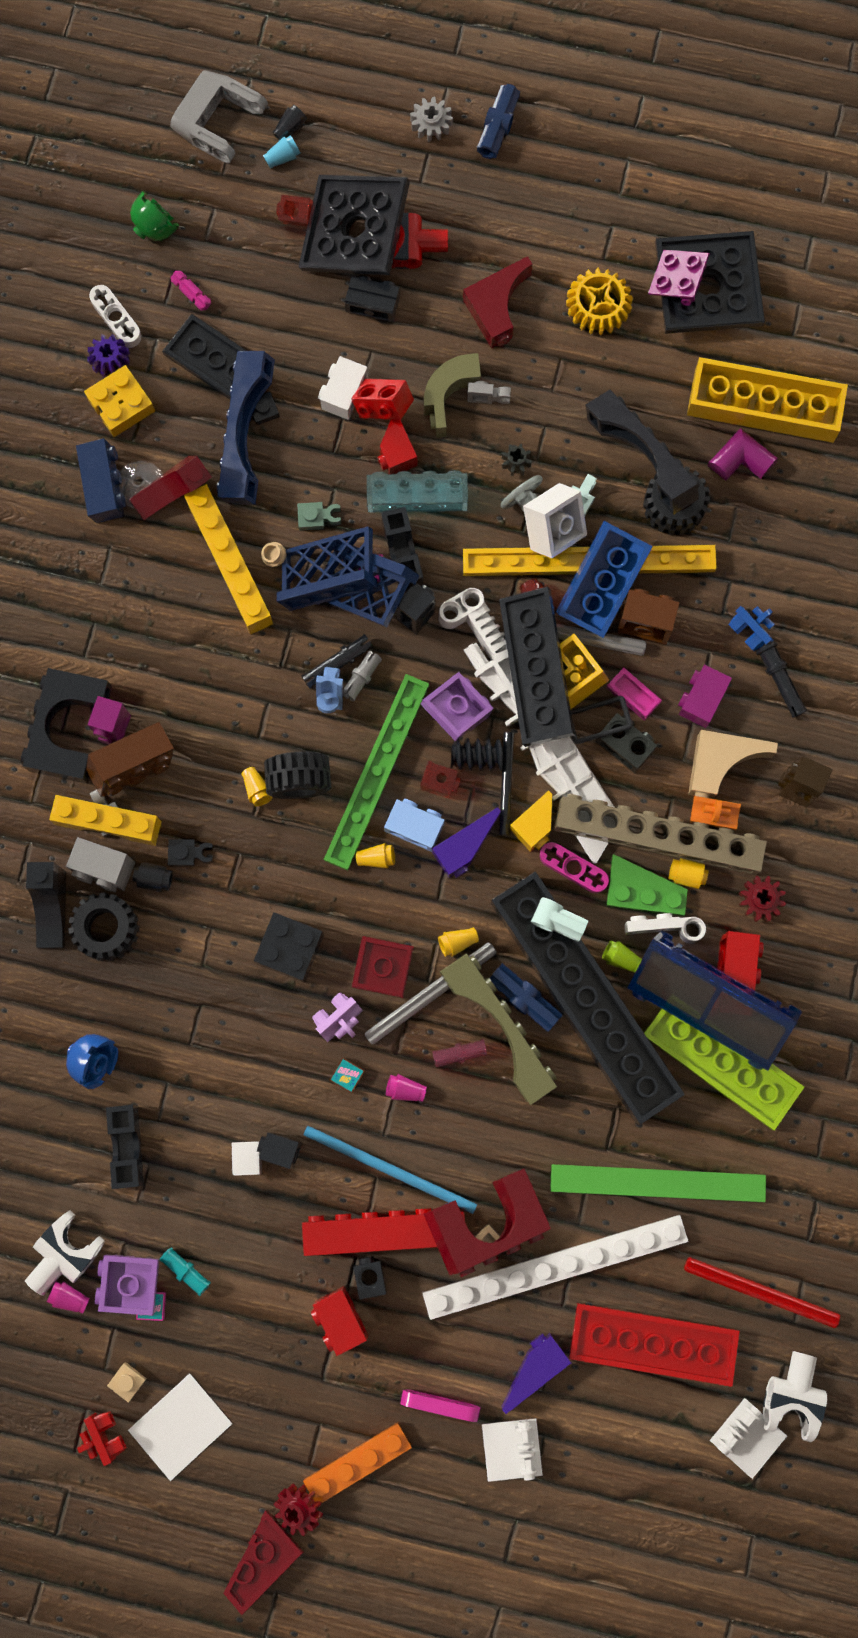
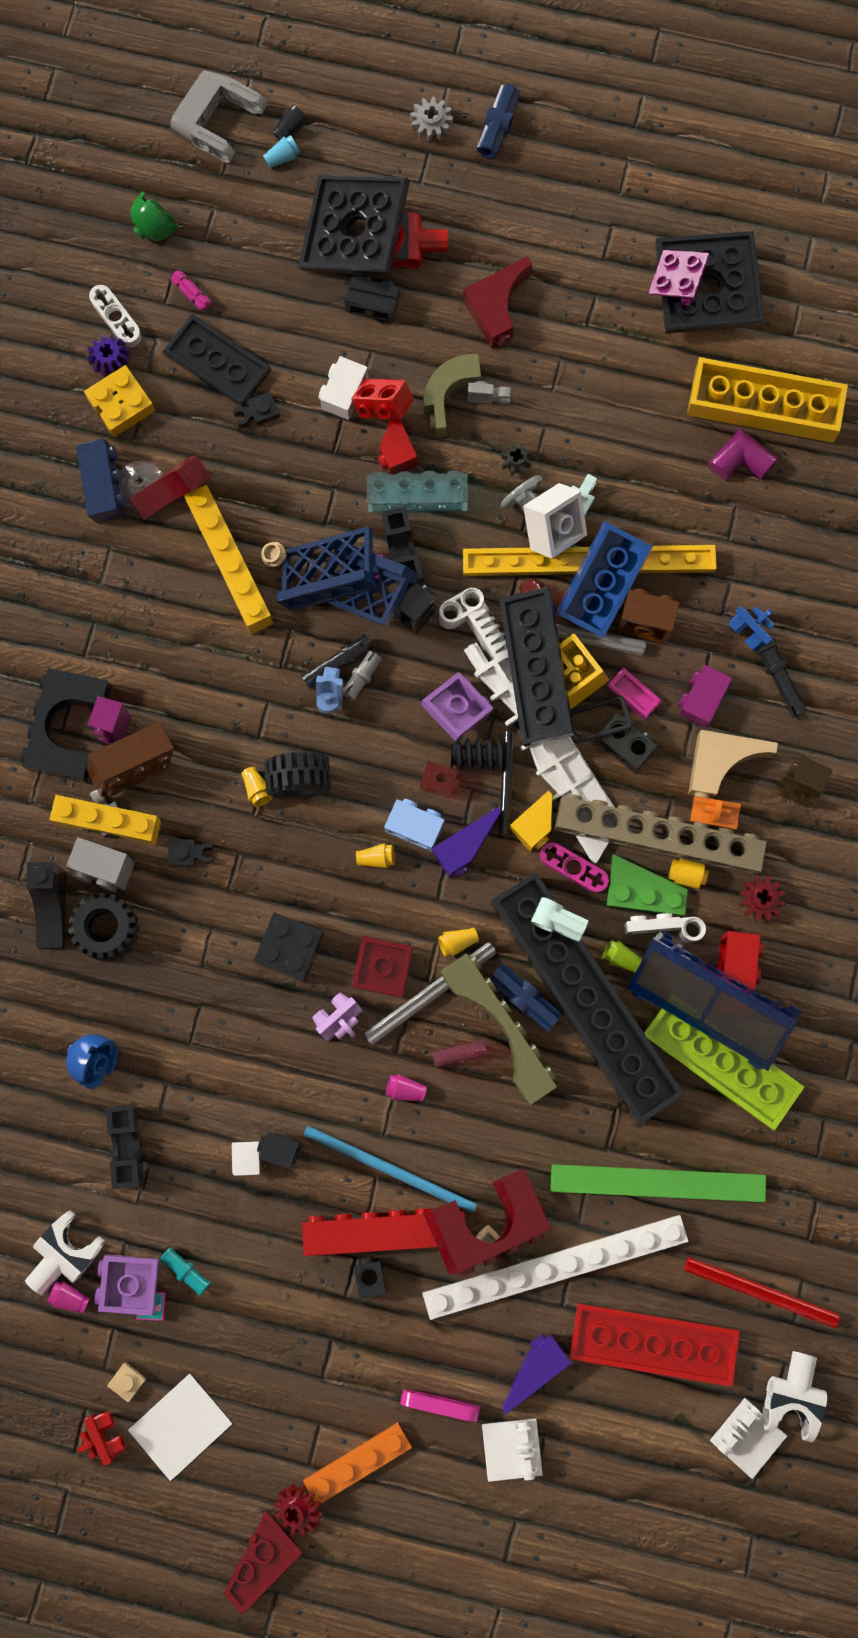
black brick [133,862,173,893] -> none
dark blue arch [217,351,275,505] -> none
clear red brick [276,195,313,227] -> none
sand green plate [297,502,341,531] -> none
red brick [311,1286,369,1356] -> none
bright green plate [324,674,429,871] -> none
teal tile [329,1057,365,1094] -> none
yellow gear [566,268,633,336] -> none
black arch [585,390,700,515] -> none
black tyre [643,466,710,535] -> none

